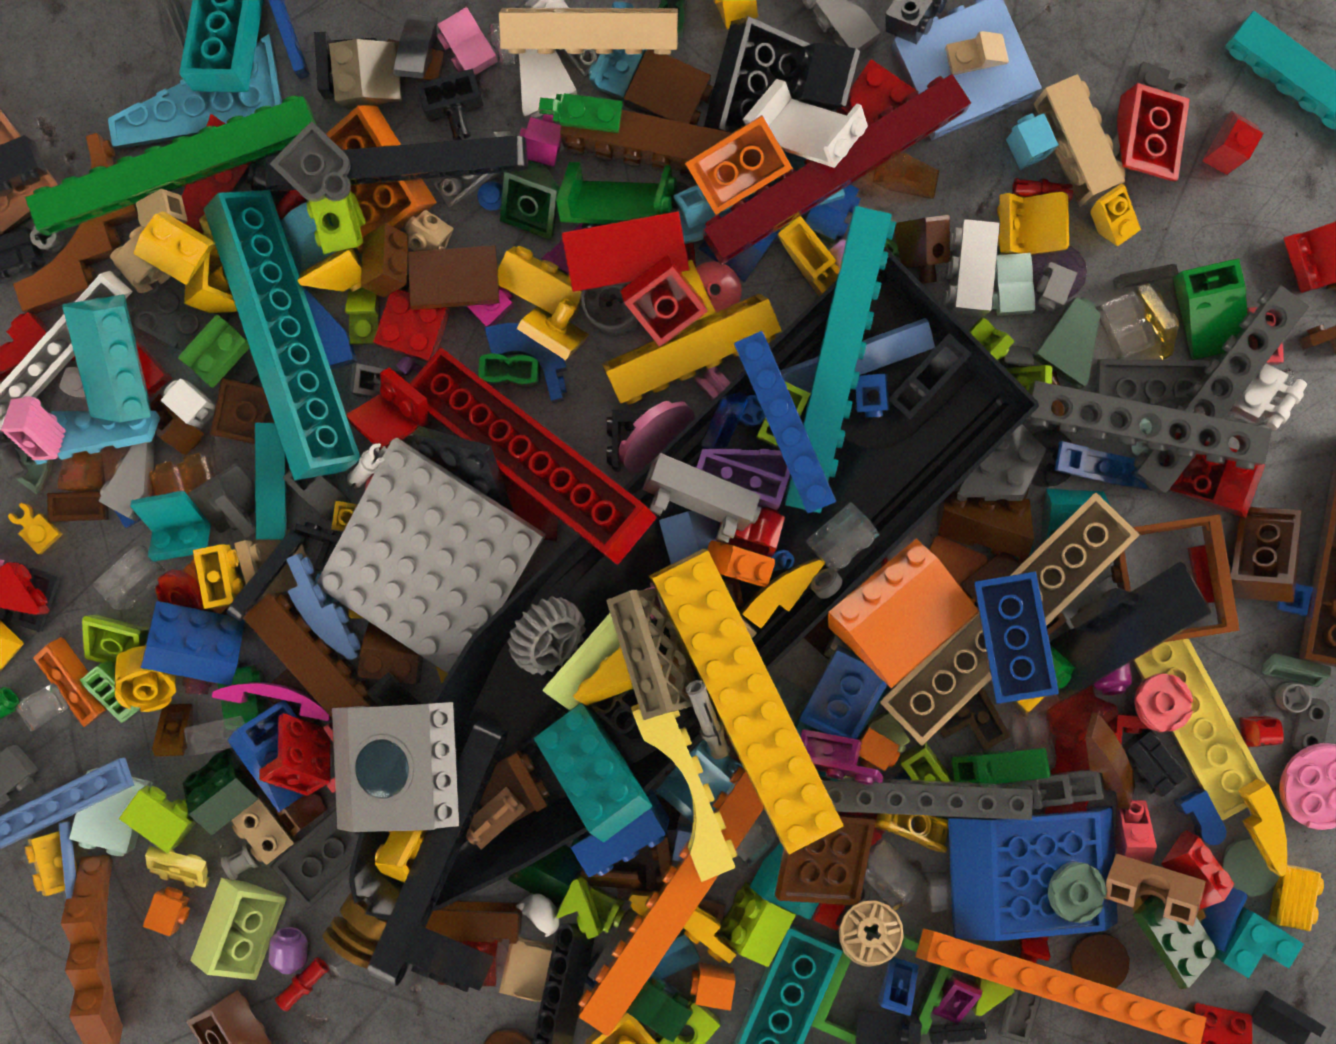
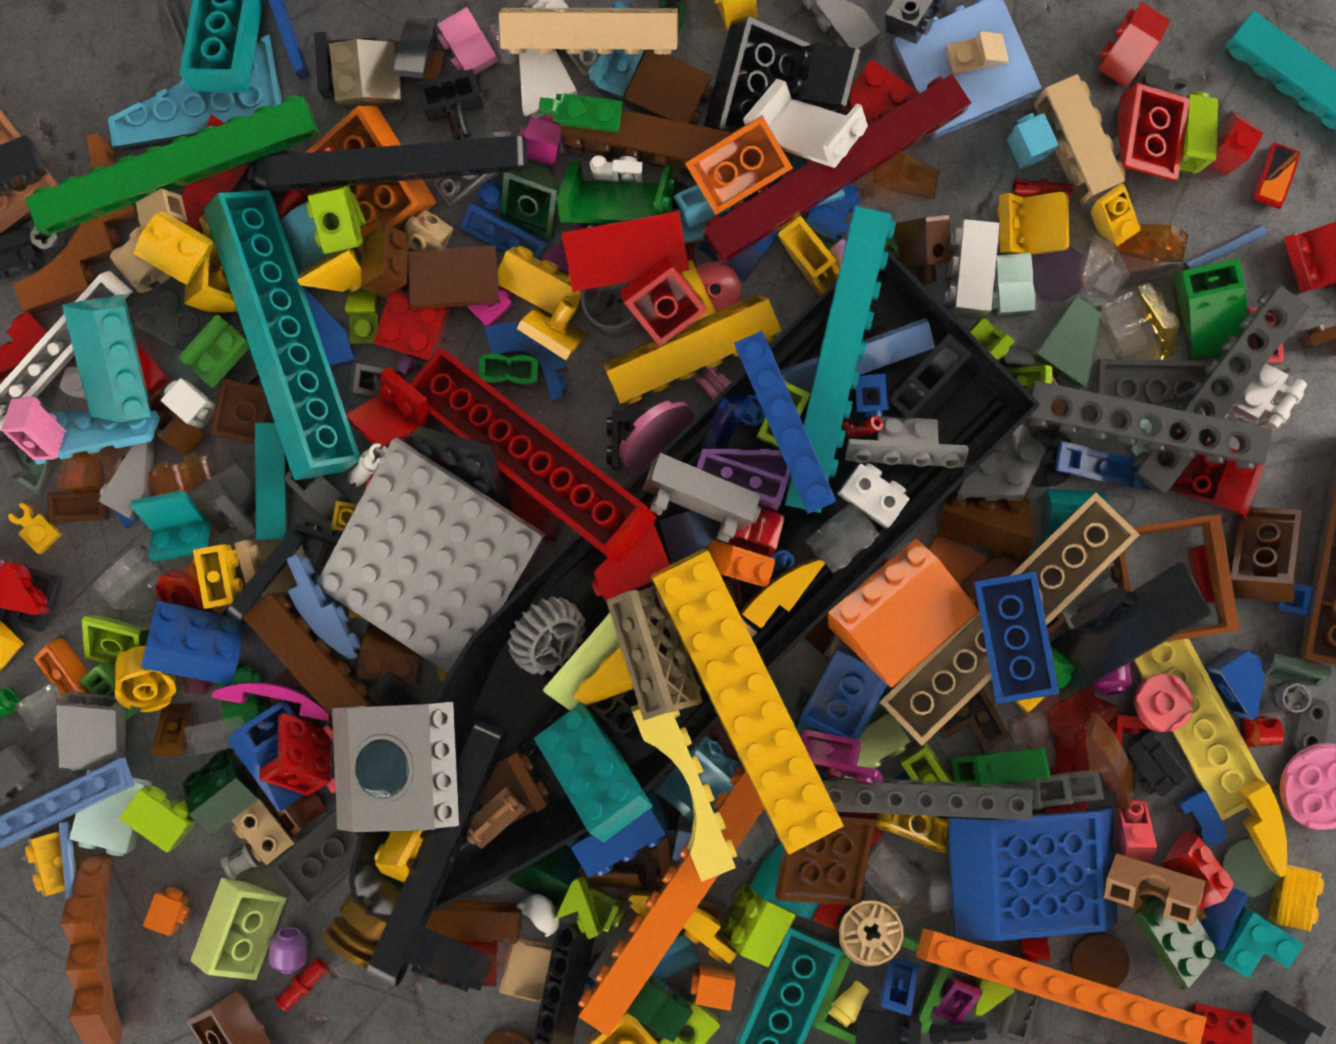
light yellow plate [145,846,210,888] -> none
dark grey plate [270,121,351,202] -> none
light grey pin [686,680,730,759] -> none
dark grey tile [811,568,842,598] -> none
orange brick [858,726,900,771] -> none
light grey brick [1036,262,1077,311] -> none
sand green tile [1048,862,1107,923] -> none
none -> brick [56,692,127,771]
none -> blue tile [458,202,548,260]
none -> white plate [590,155,643,183]
none -> red slope [591,523,670,600]
none -> light yellow cone [828,980,870,1027]
none -> white brick [837,463,910,529]
none -> red arm [841,416,883,439]
none -> light grey bracket [845,416,968,468]
none -> clear slope [1079,232,1131,301]
none -> red brick [1098,2,1171,88]
none -> clear orange slope [1115,224,1188,262]
none -> lime slope [1180,92,1218,173]
none -> medium blue bar [1184,224,1267,270]
none -> blue slope [1203,648,1265,720]
none -> slope [1253,142,1301,209]

